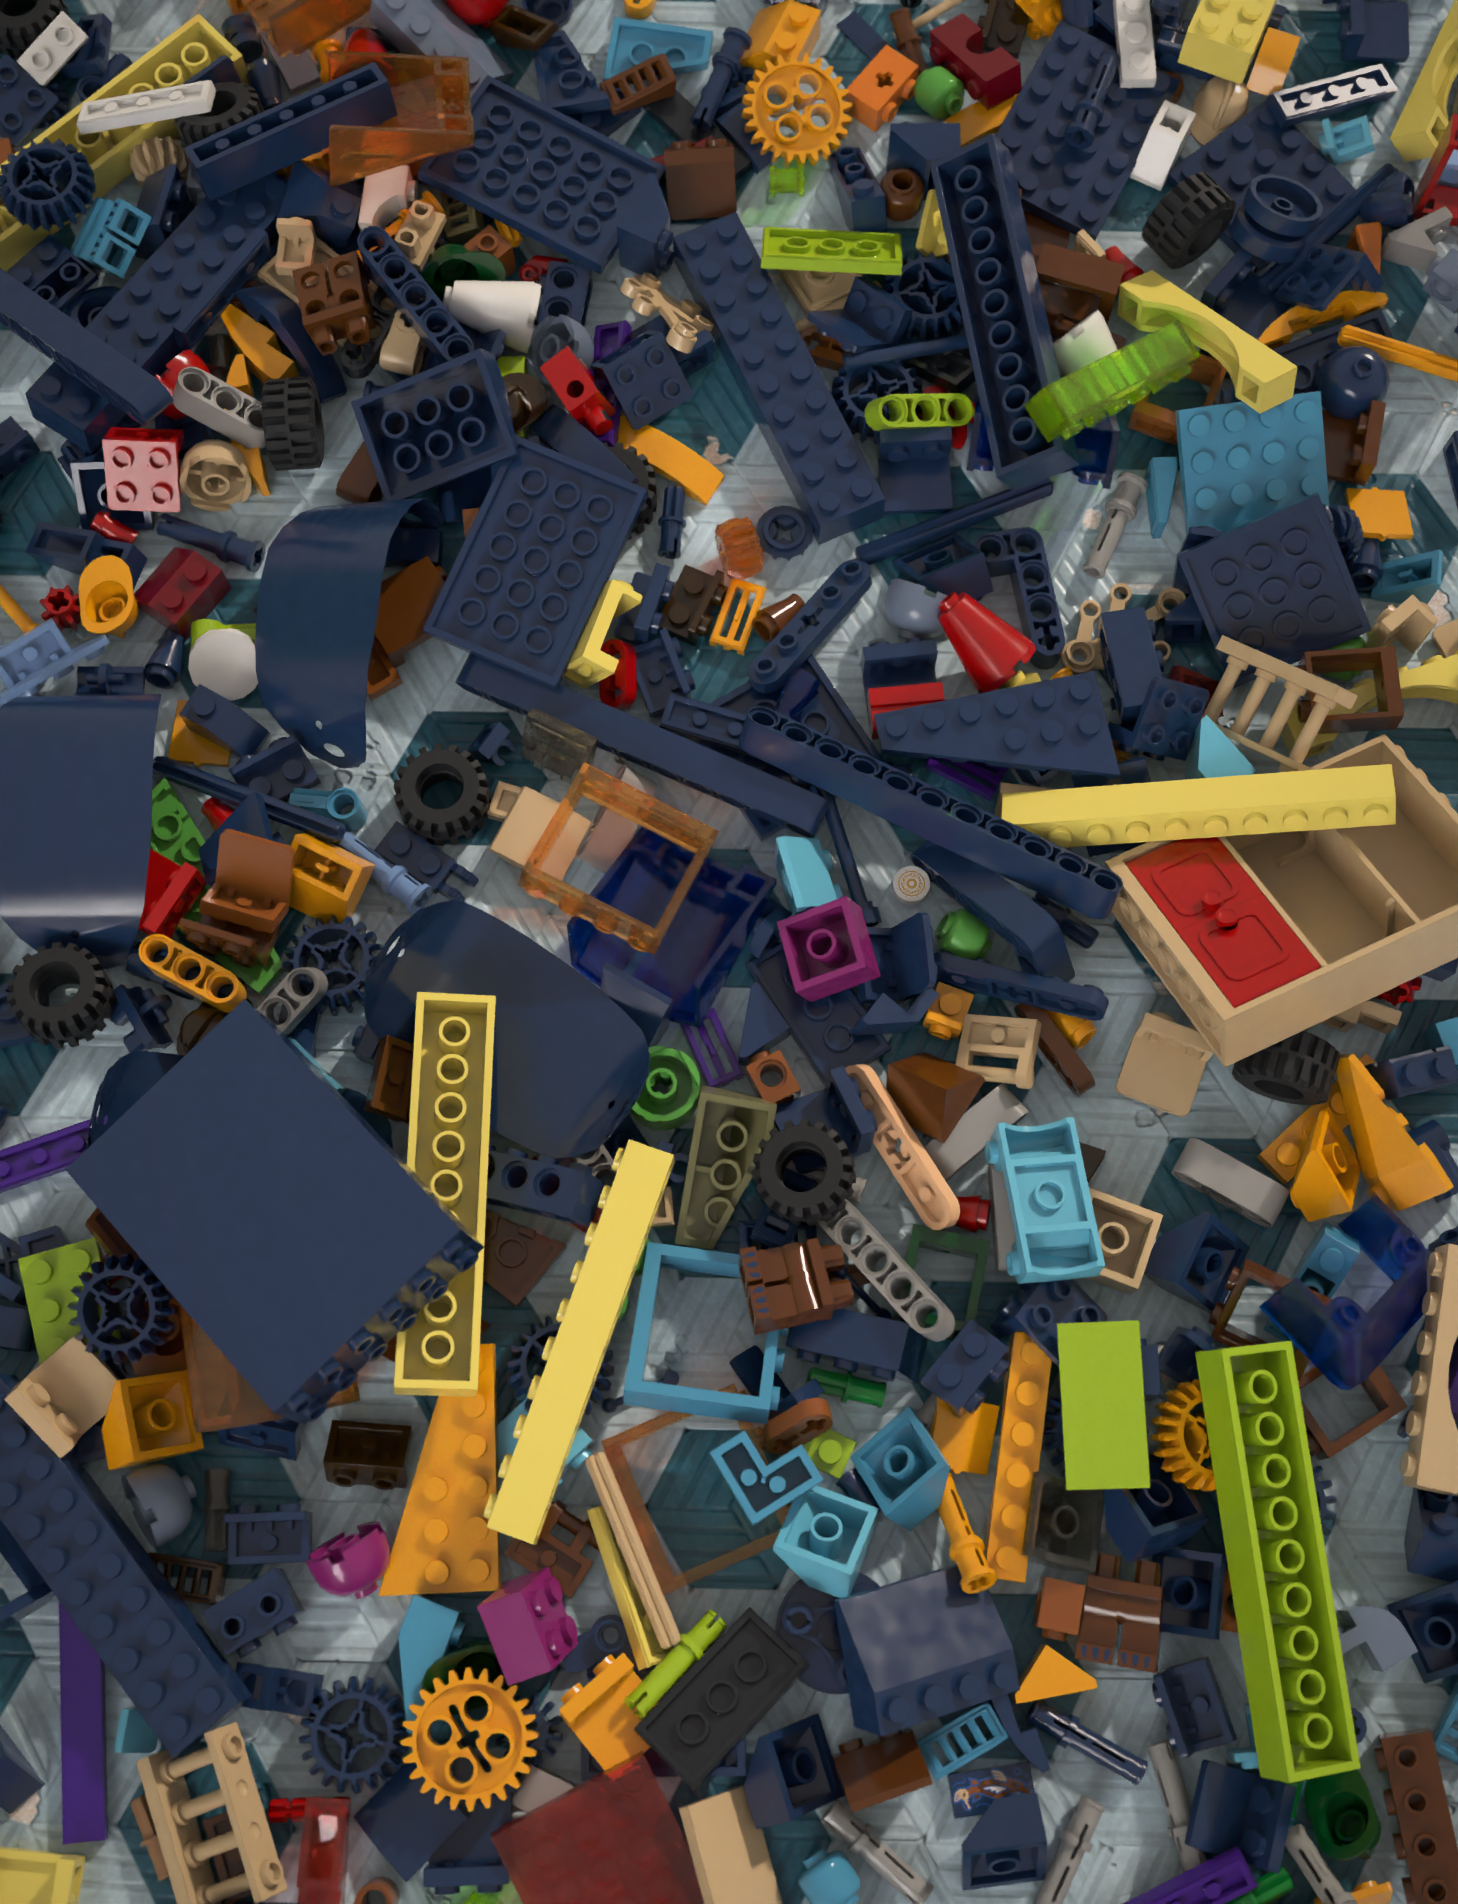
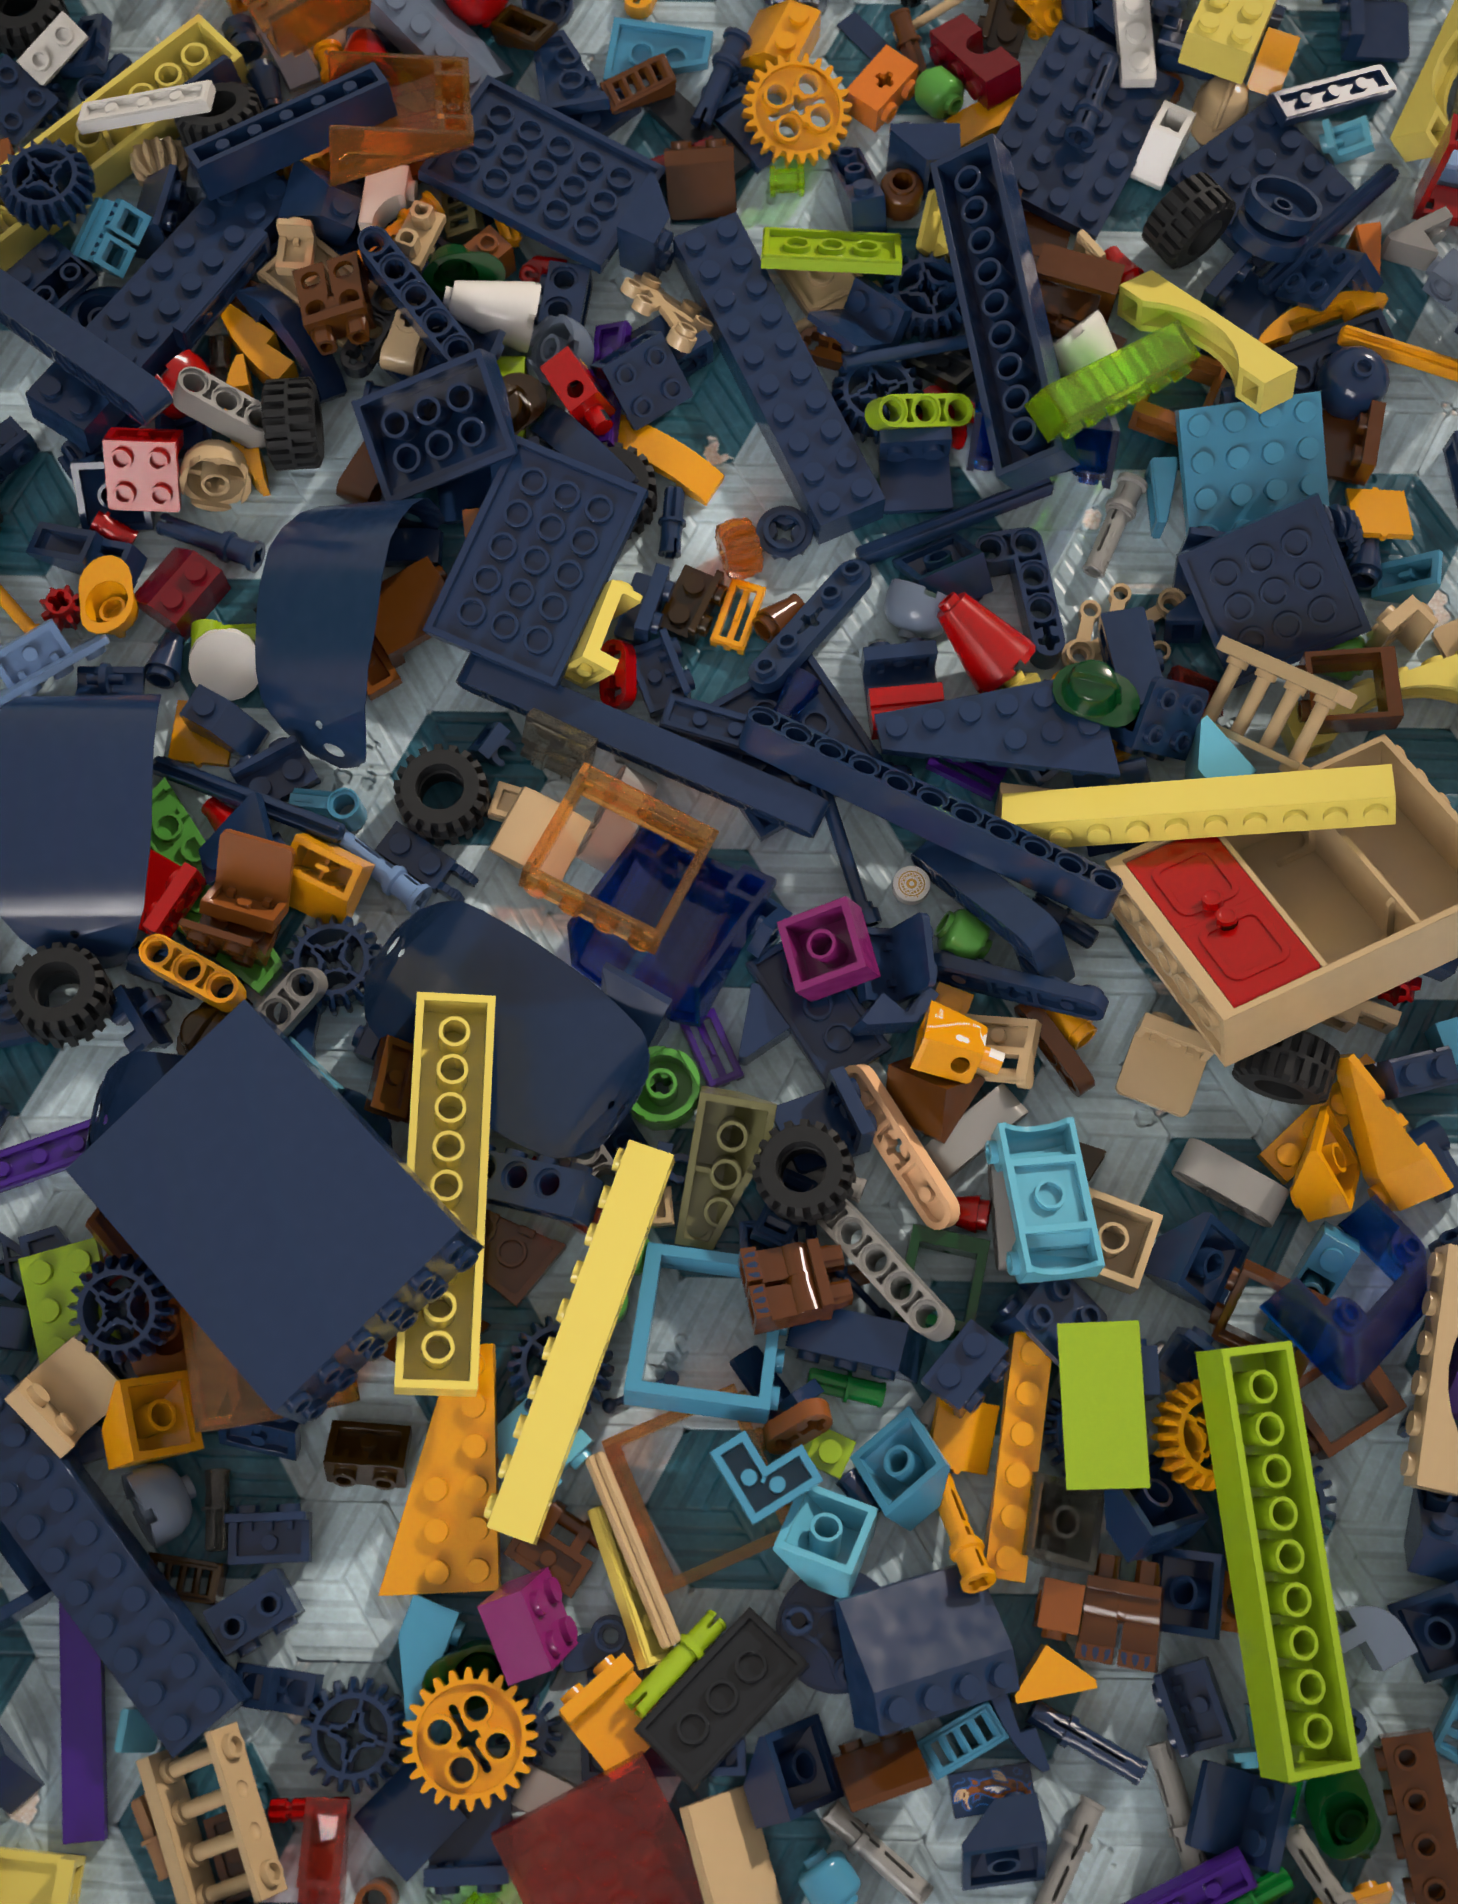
magenta cylinder [306,1521,390,1599] -> none
dark orange brick [745,1049,801,1105] -> none
medium azure slope [775,836,843,917] -> none
dark blue hair [1360,171,1415,230] -> none
none -> light orange torso [910,1000,1005,1084]
none -> dark green piece [1052,659,1140,728]

